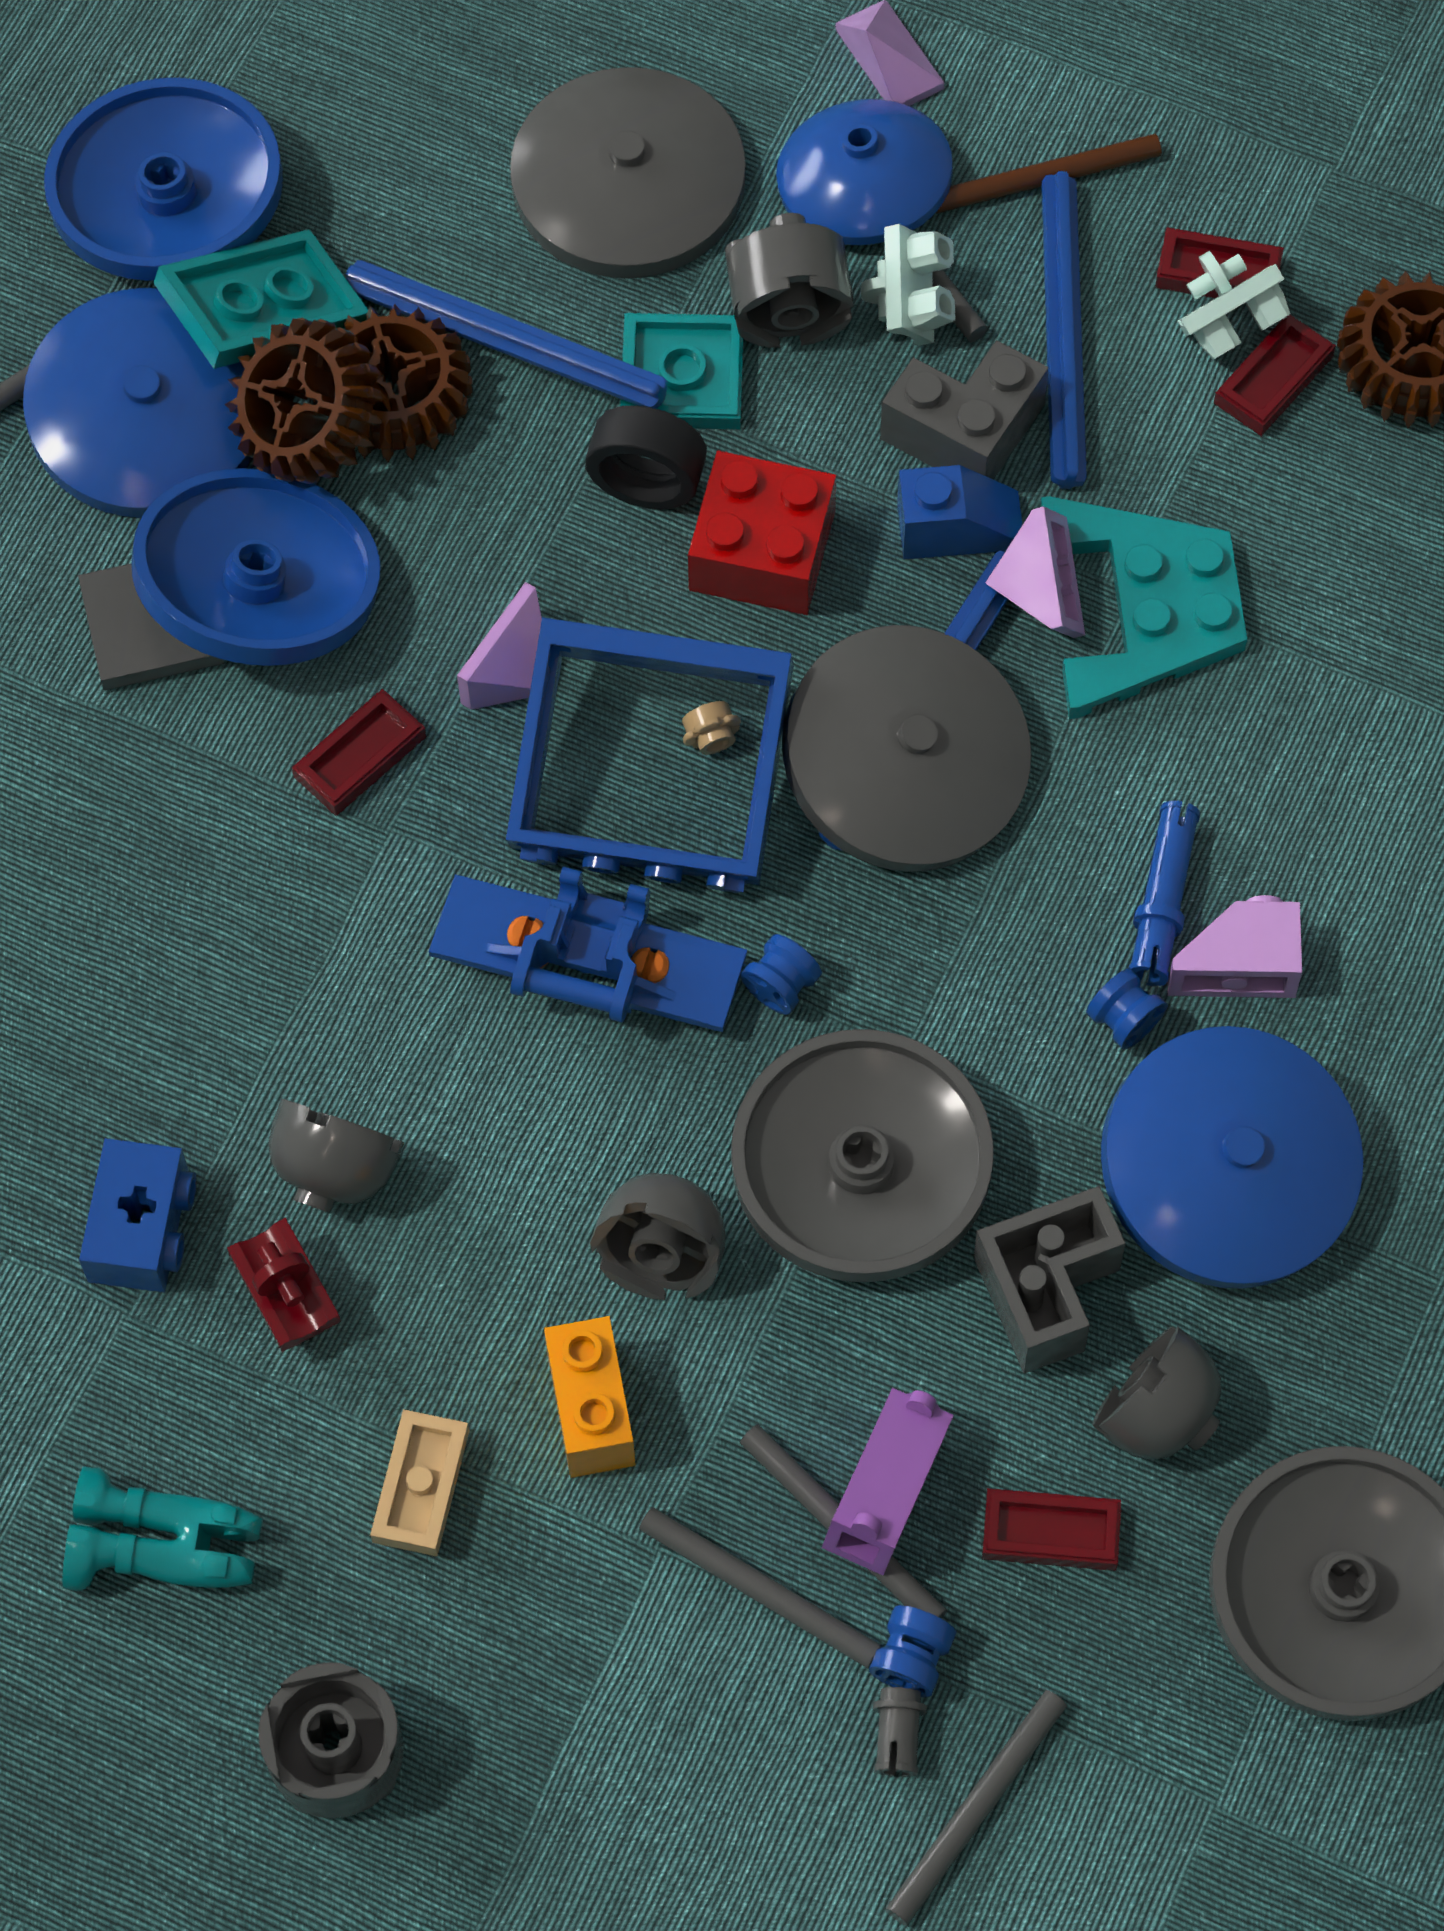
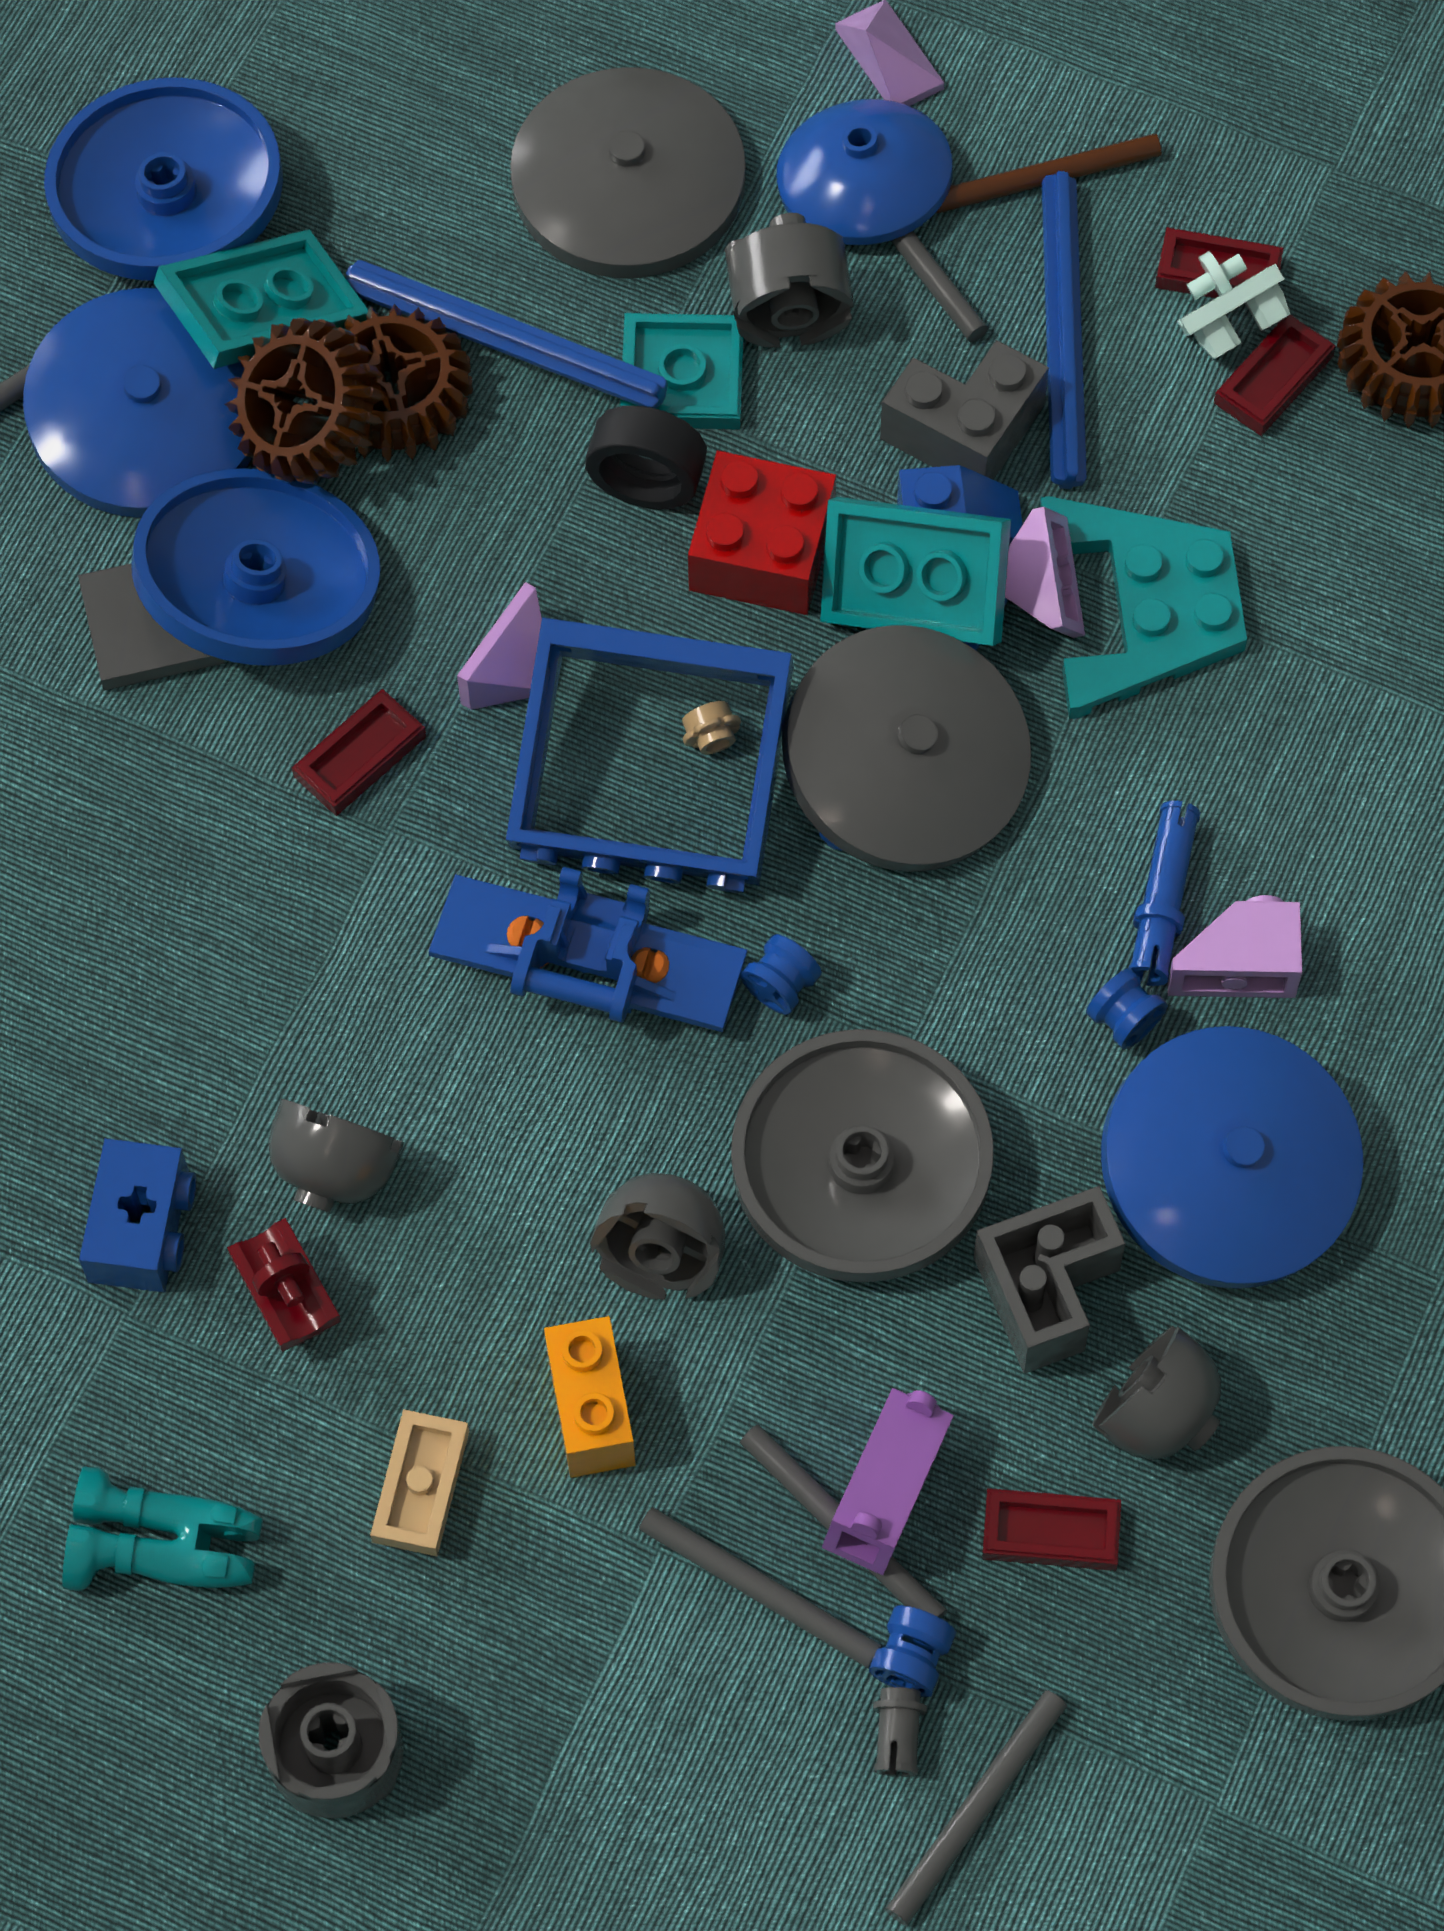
light aqua hips [861,224,955,346] -> none
none -> teal plate [820,497,1011,646]

